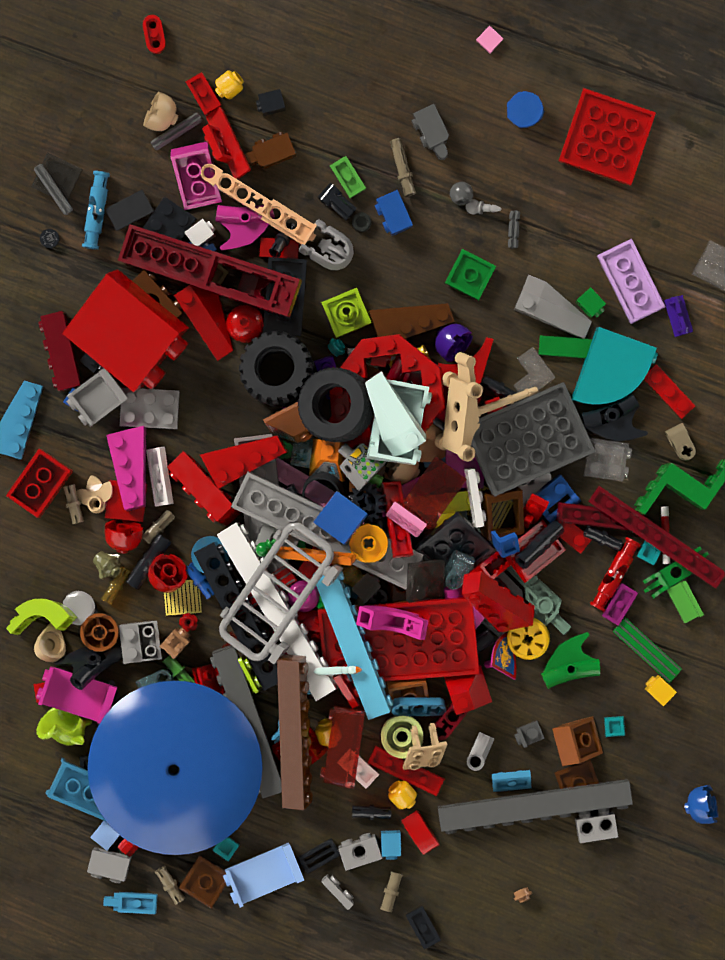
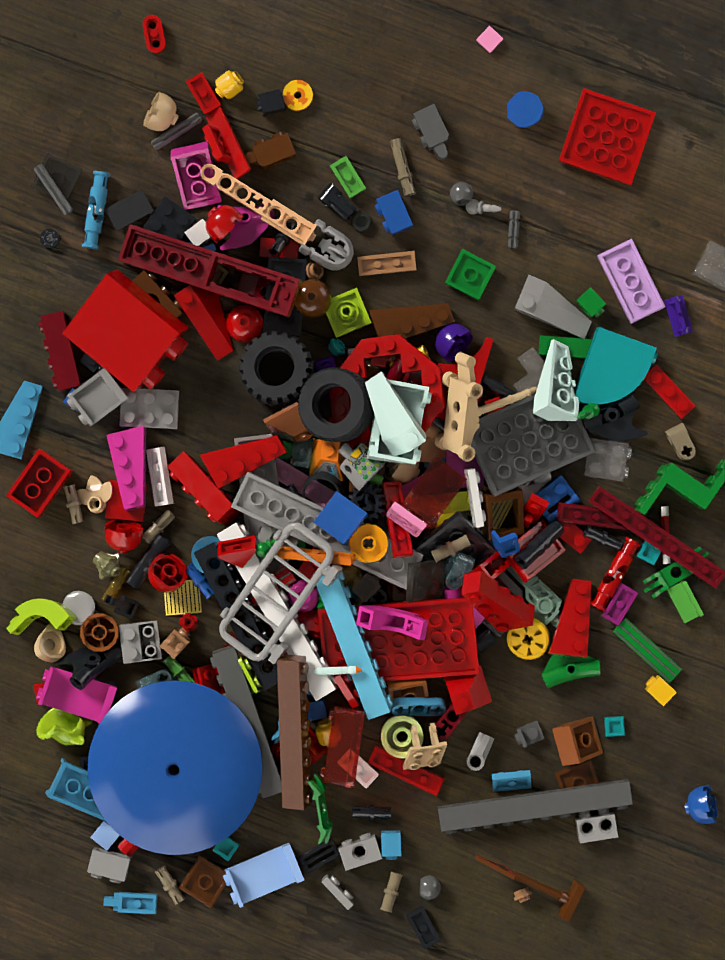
yellow head [388,781,417,809] -> none
red slope [401,810,440,855] -> none
shield [484,632,516,680] -> none
none -> black plate [104,594,140,620]
none -> red cylinder [205,205,243,243]
none -> red slope [217,535,256,568]
none -> yellow piece [282,80,313,111]
none -> reddish brown cylinder [295,279,332,318]
none -> medium nougat plate [306,262,324,280]
none -> blue panel [308,698,327,722]
none -> green piece [308,773,333,844]
none -> medium nougat plate [357,251,416,277]
none -> dark grey piece [420,875,441,900]
none -> dark tan pin [431,534,471,563]
none -> reddish brown piece [474,855,586,922]
none -> light aqua wedge [533,339,579,421]
none -> red wing [548,579,591,658]
none -> green bar [577,403,600,419]

